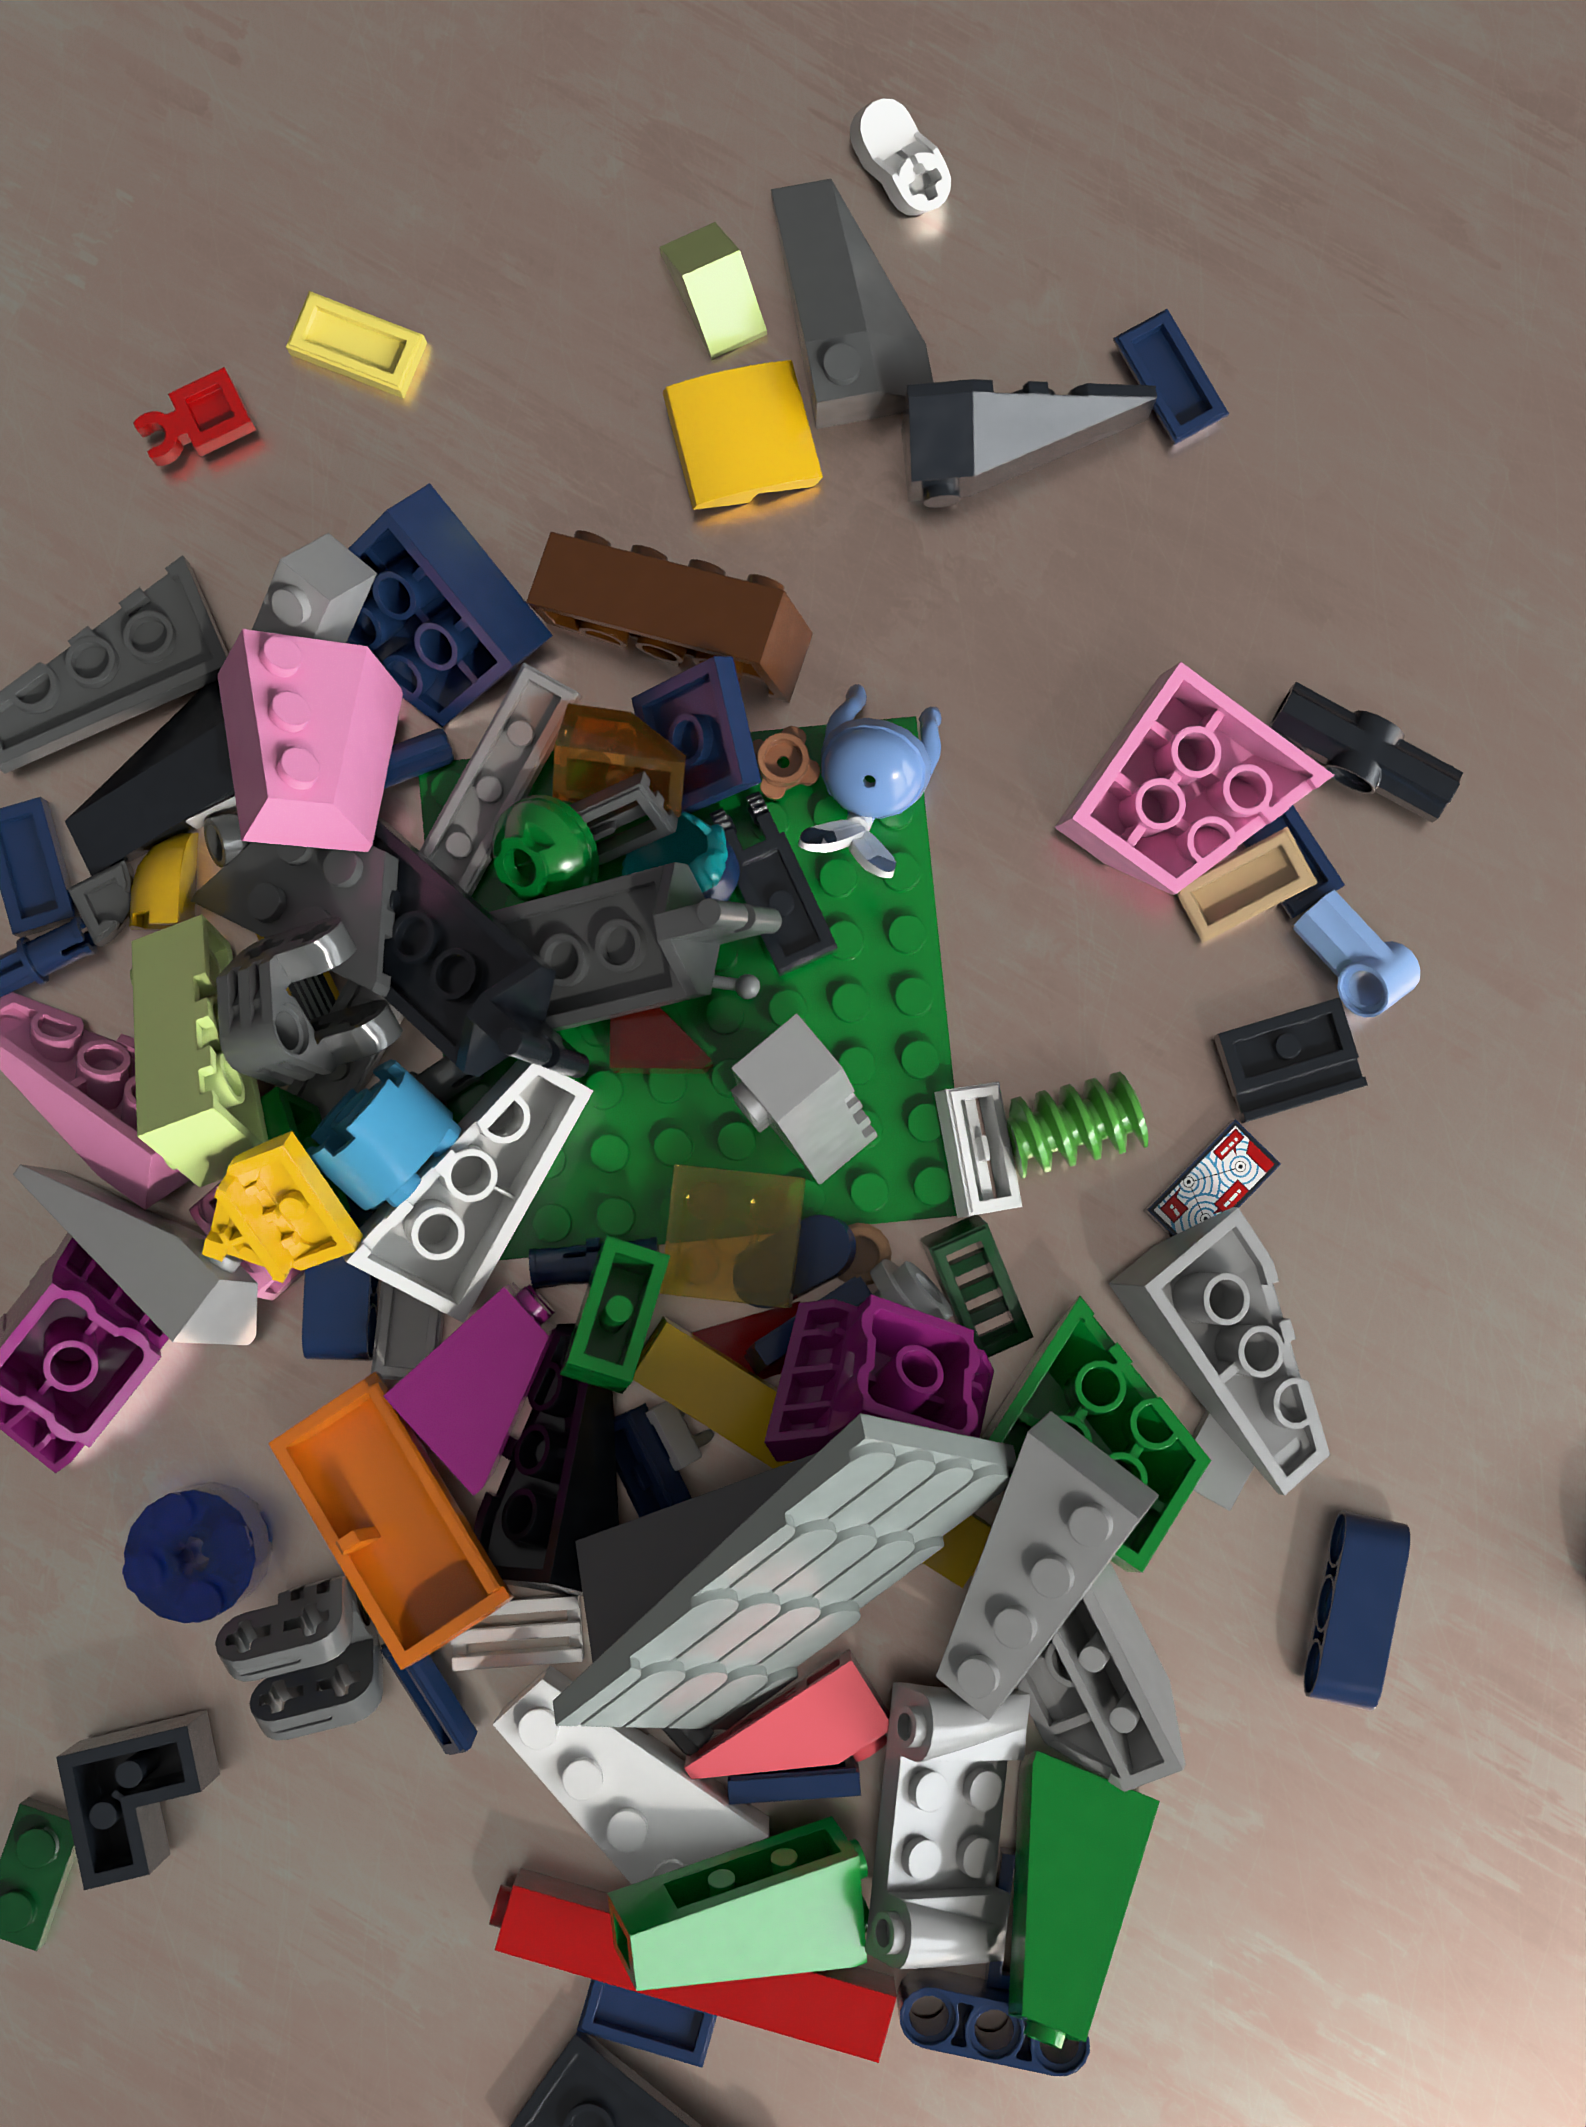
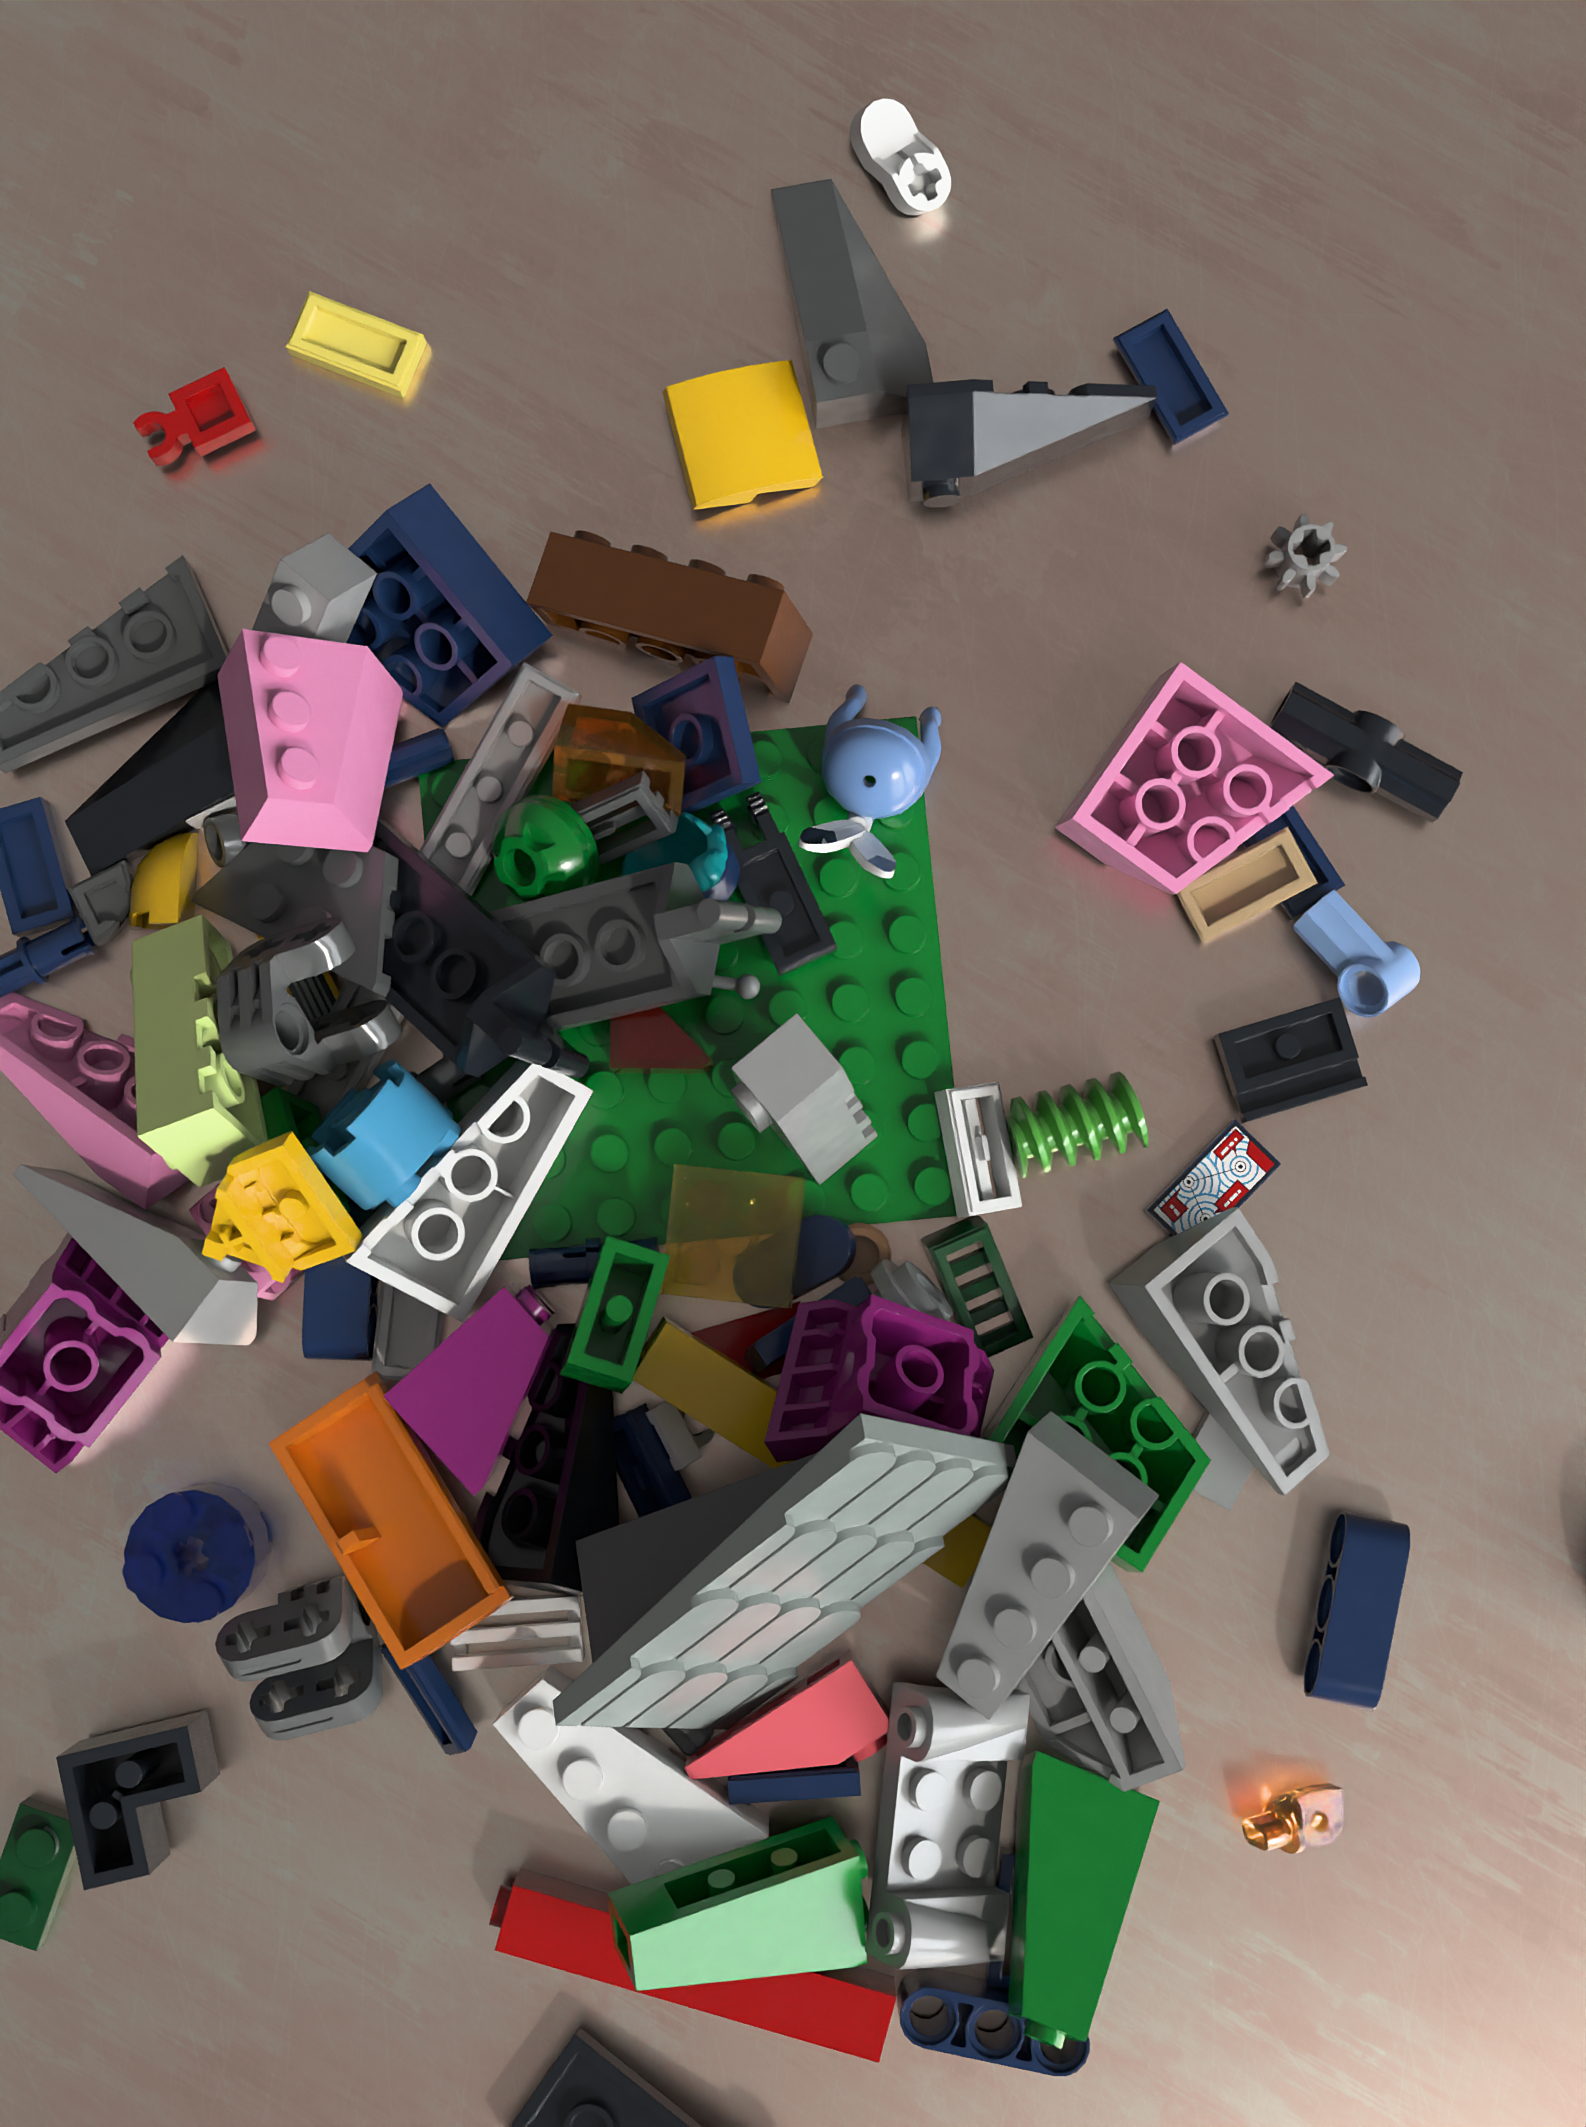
dark blue tile [577,1979,717,2068] -> none
yellowish green slope [659,222,767,360] -> none
nougat plate [753,726,820,799] -> none
none -> clear orange piece [1242,1783,1344,1854]
none -> light grey gear [1263,513,1347,598]

